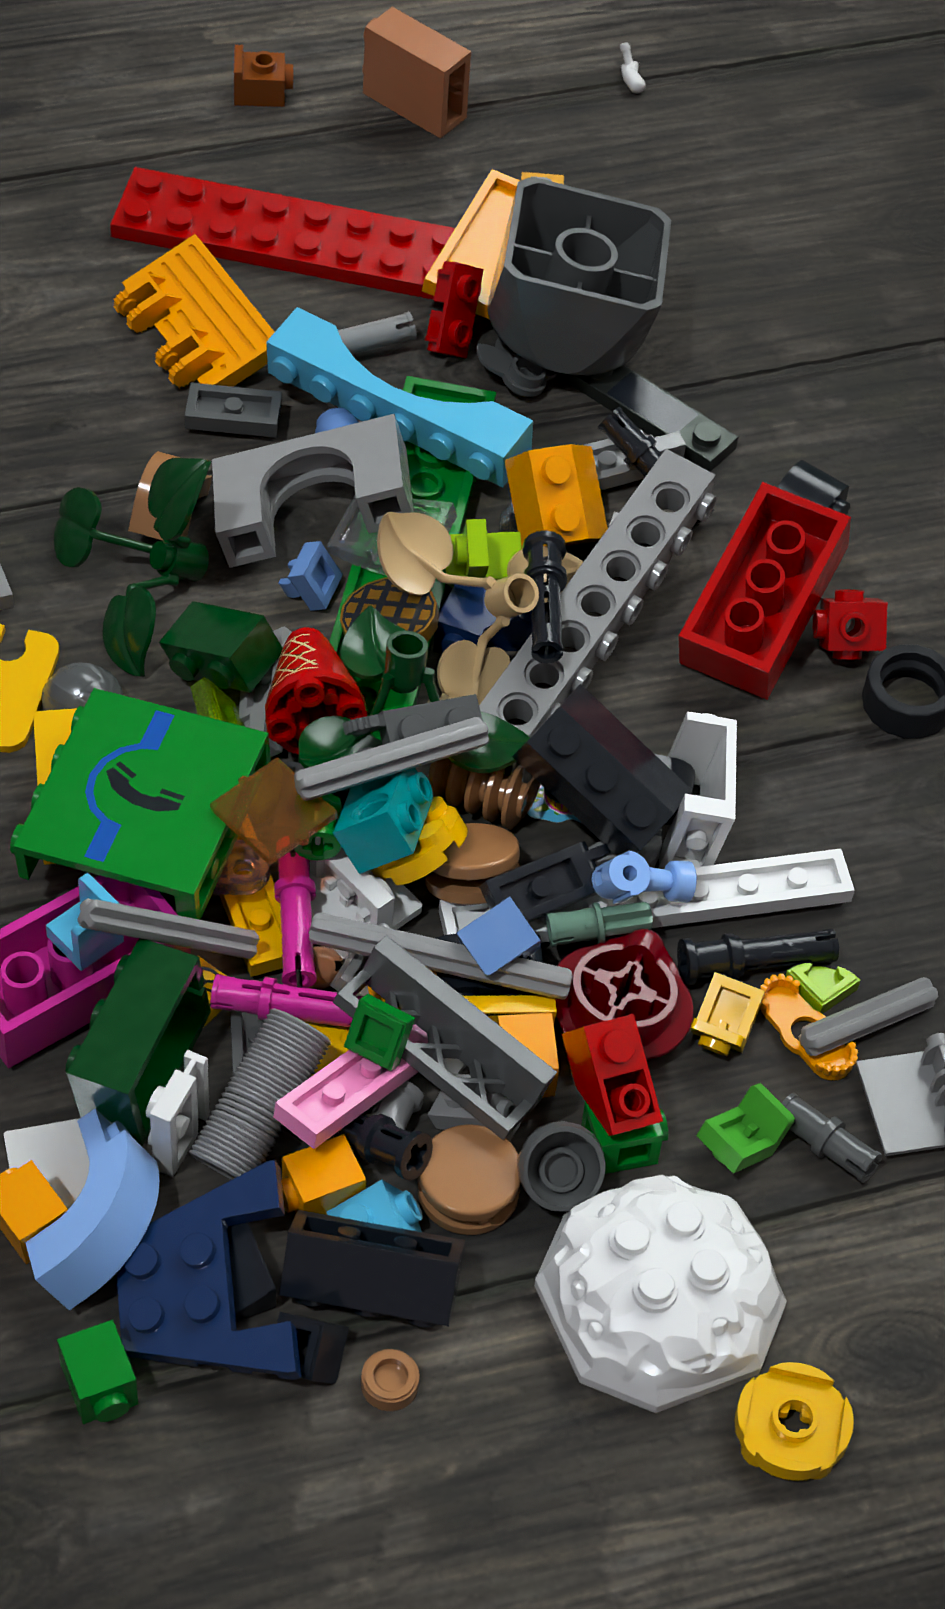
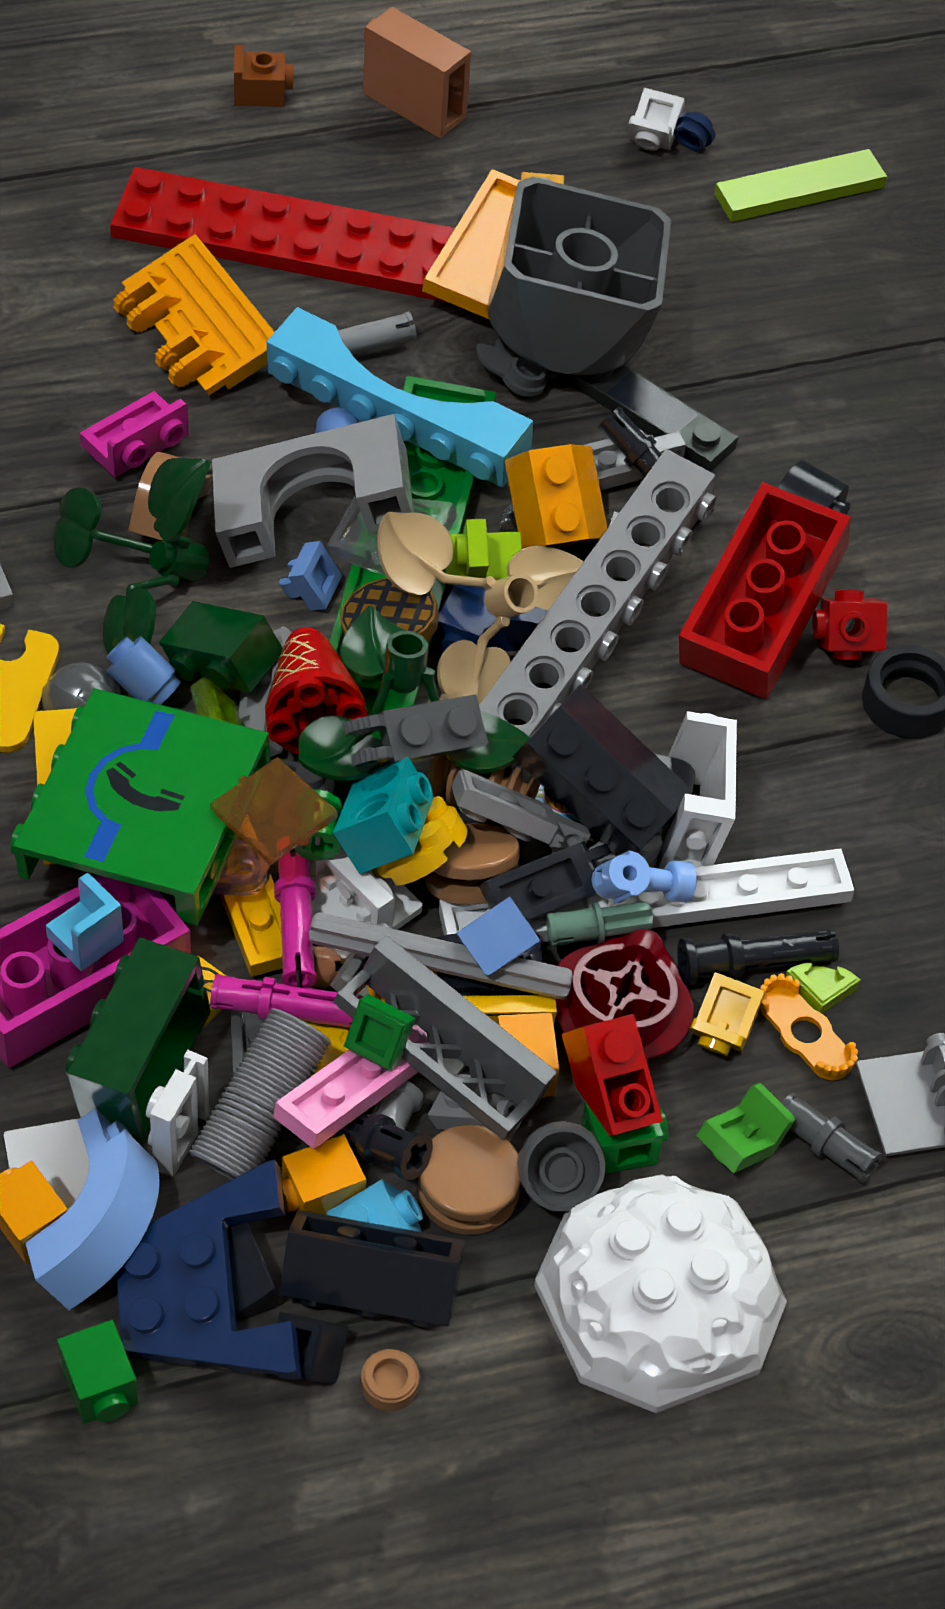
light grey axle [77,898,260,959] -> none
dark grey plate [184,383,282,437] -> none
light grey axle [294,717,489,801] -> none
red hinge [424,261,484,358] -> none
black pin [522,530,567,664] -> none
white piece [620,42,646,94] -> none
yellow plate [735,1362,854,1480] -> none
light grey axle [798,977,938,1056] -> none
none -> dark pink bracket [80,391,189,478]
none -> medium blue brick [106,636,181,705]
none -> light grey hinge [451,769,590,854]
none -> white bracket [628,88,685,151]
none -> dark blue plate [674,112,716,151]
none -> lime tile [714,149,887,222]

